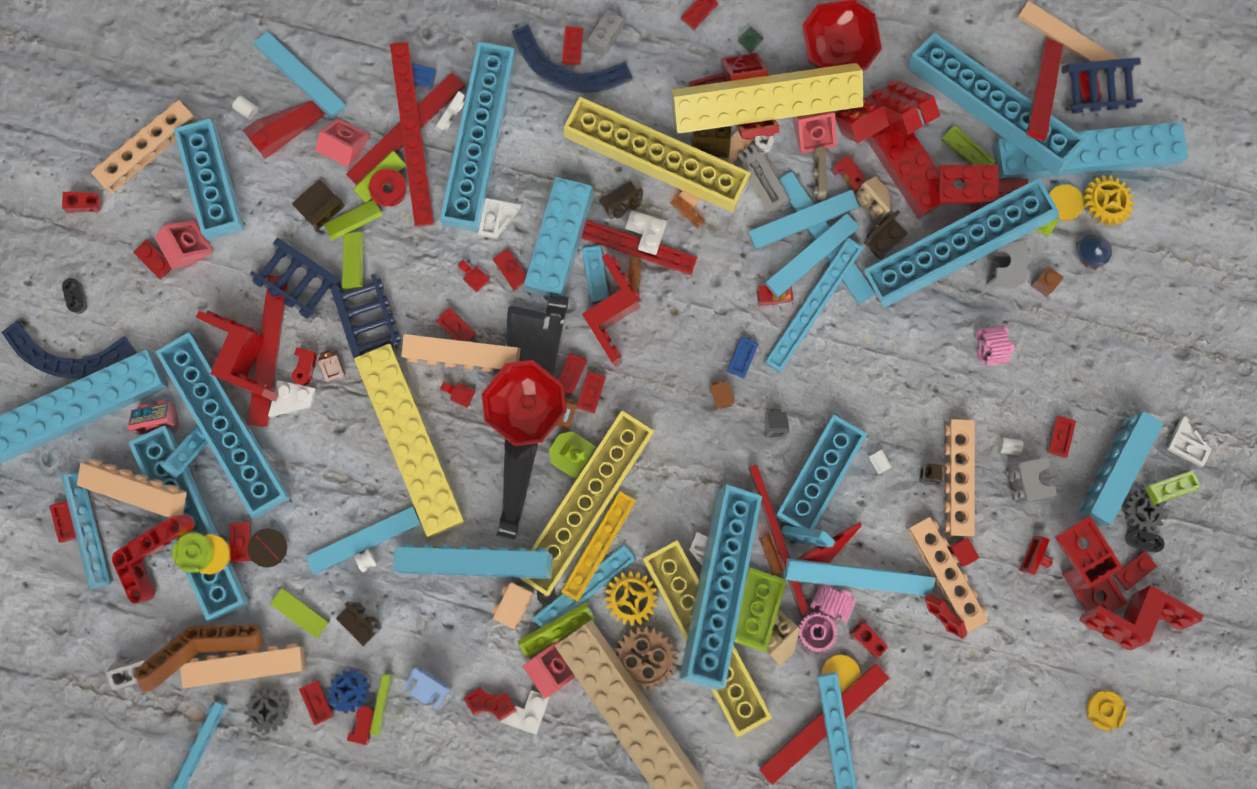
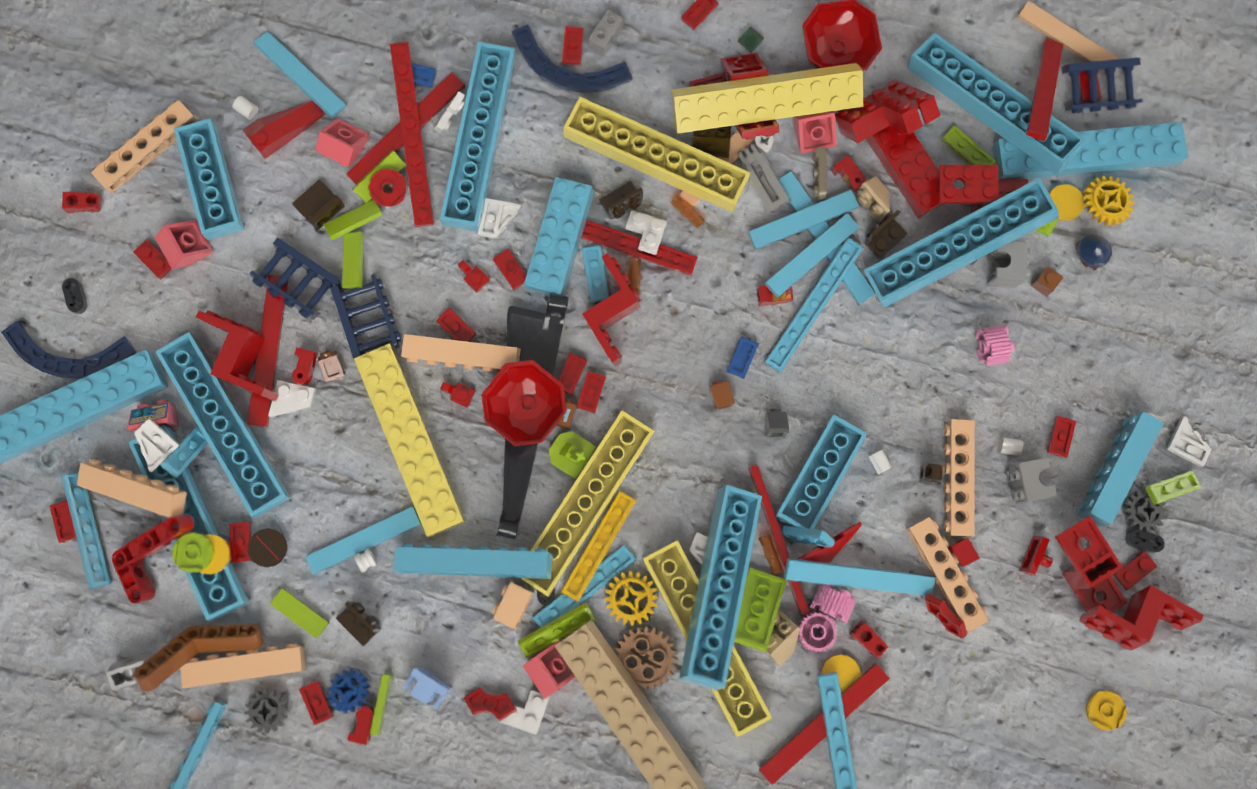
none -> white wing [134,418,179,472]

